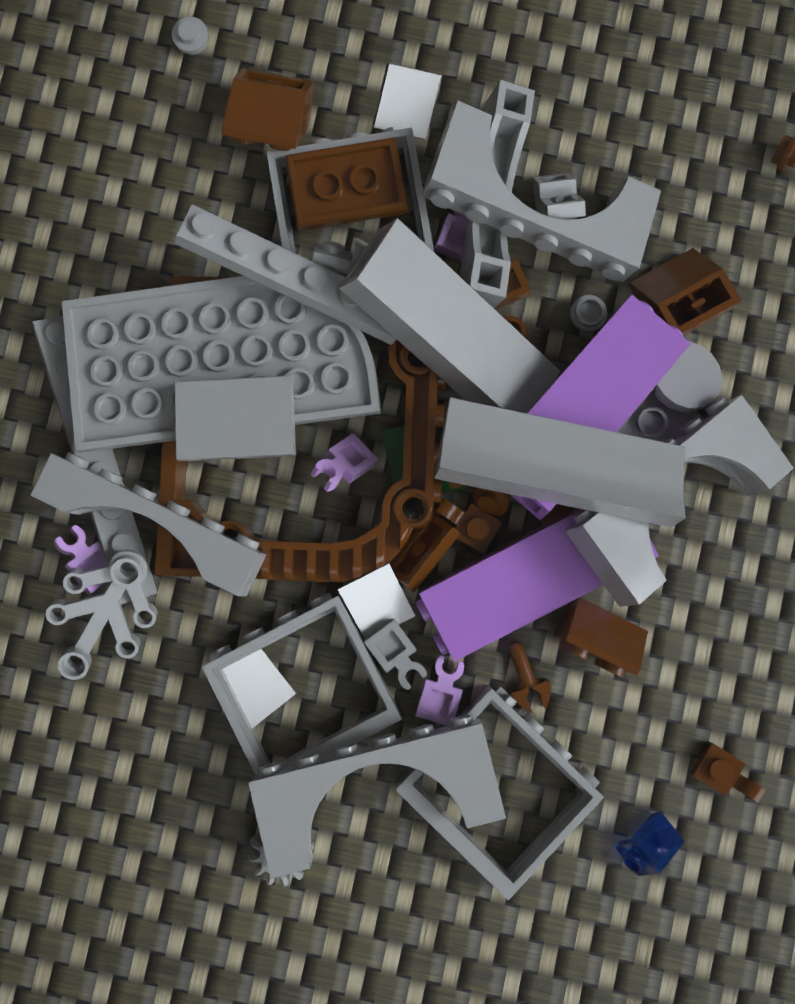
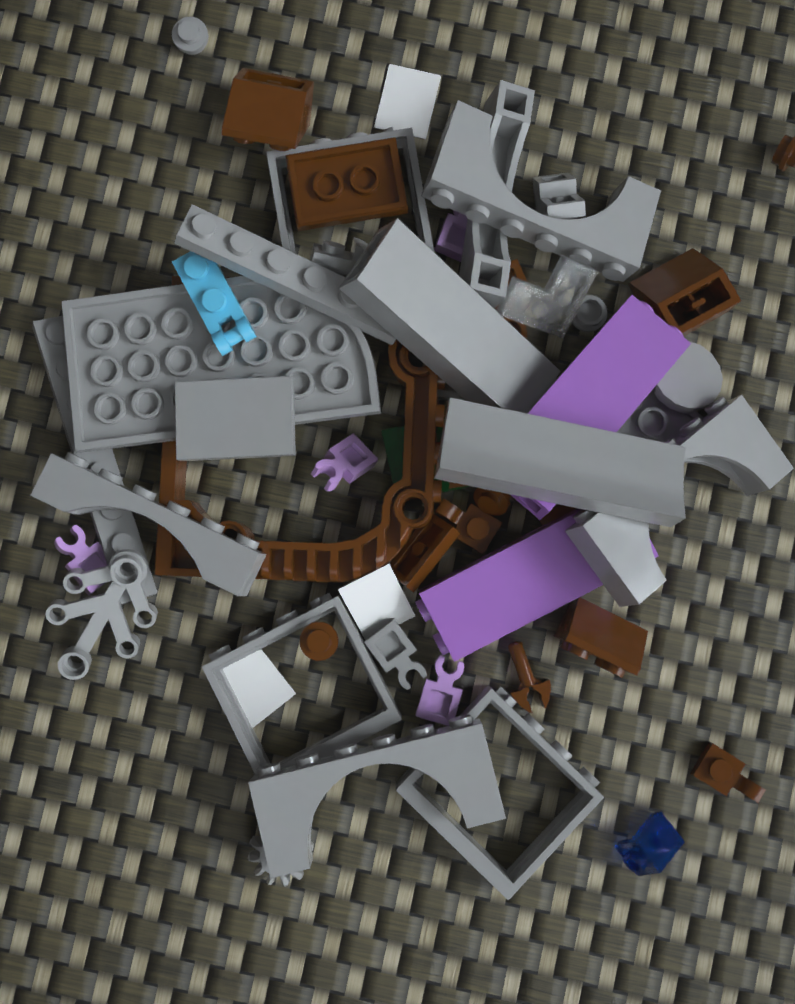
none -> medium azure plate [172,251,257,356]
none -> reddish brown plate [300,622,339,661]
none -> clear plate [497,254,598,338]

